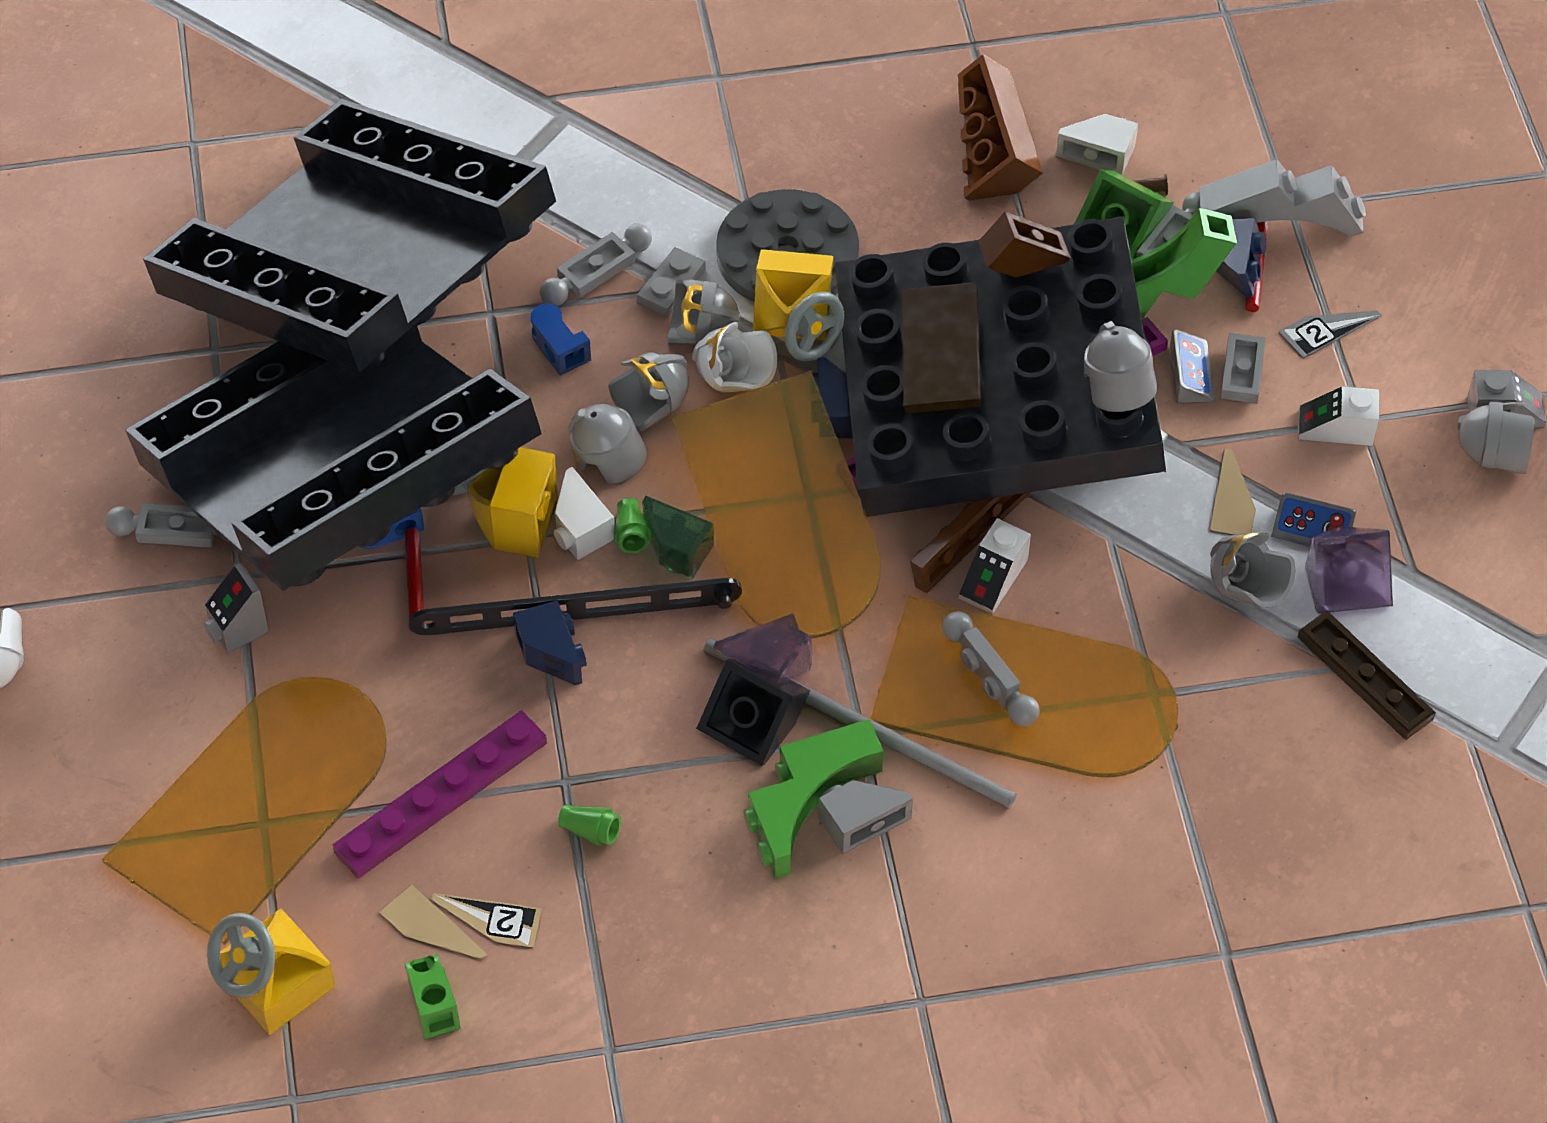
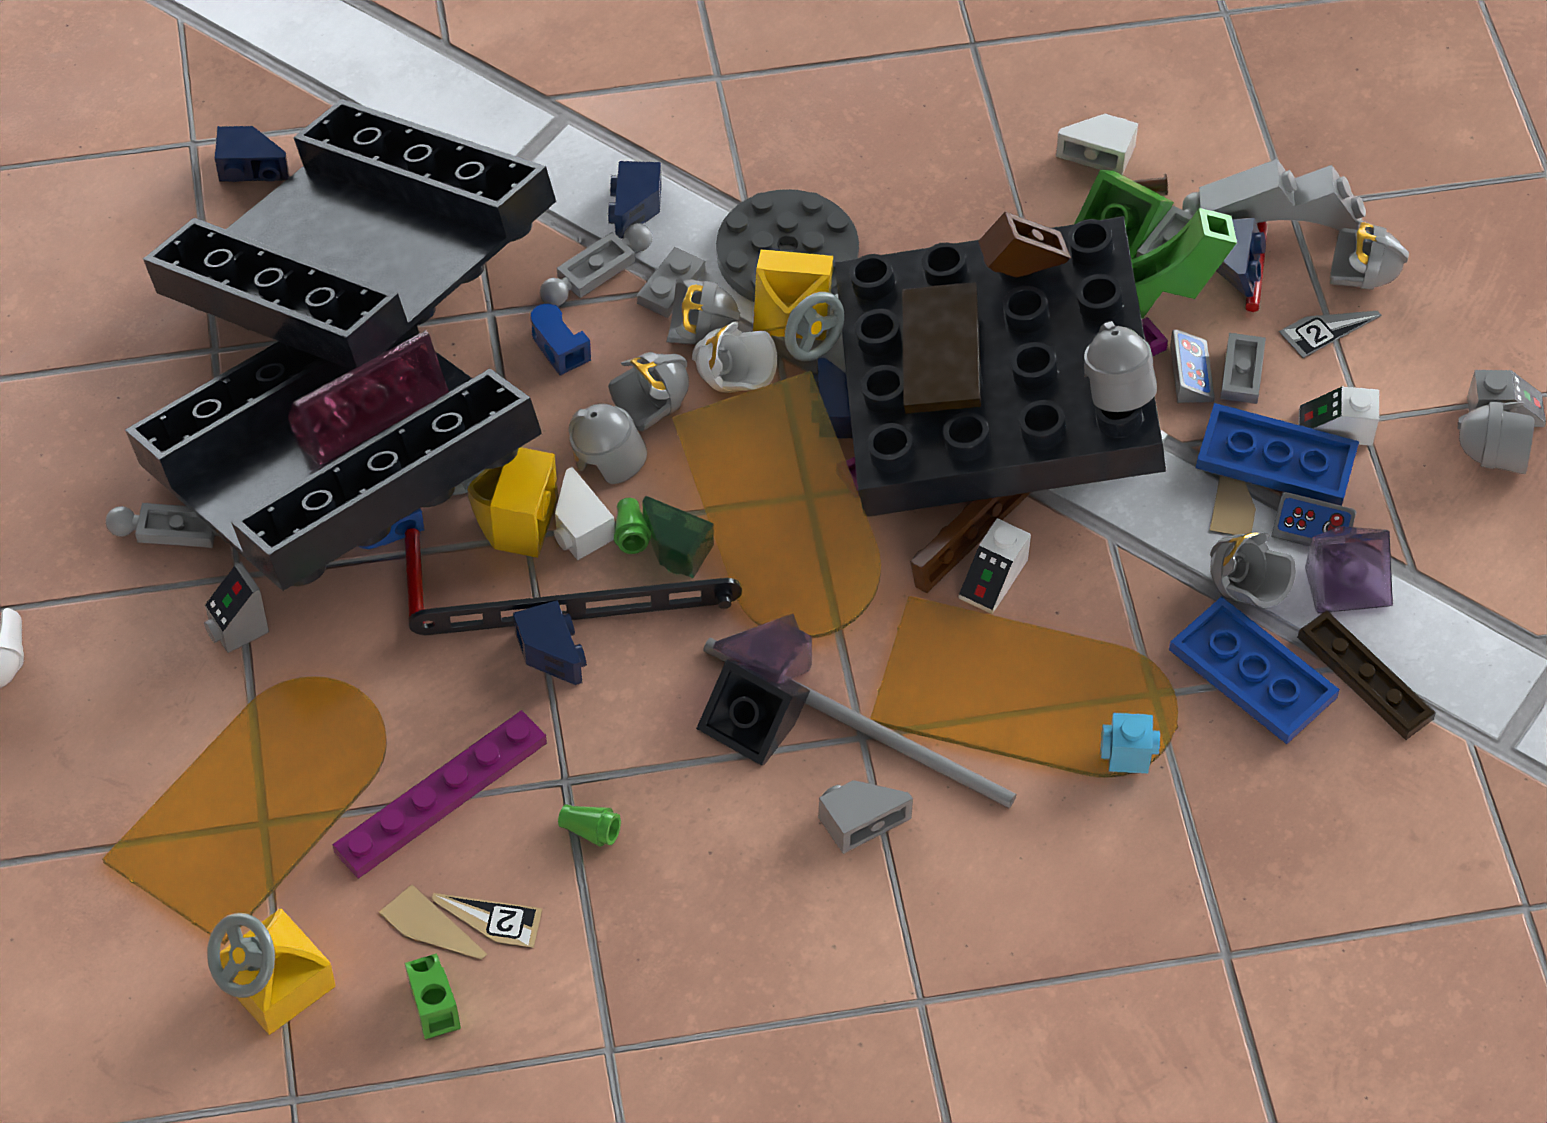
bright green arch [743,719,884,879] -> none
light grey plate [942,611,1040,726] -> none
dark orange wedge [958,54,1043,201] -> none
none -> dark blue slope [215,126,290,182]
none -> clear pink slope [288,330,449,465]
none -> dark blue slope [608,161,662,239]
none -> medium azure brick [1100,713,1160,774]
none -> blue plate [1169,596,1340,744]
none -> blue plate [1195,403,1359,506]
none -> light grey helmet [1330,219,1409,290]

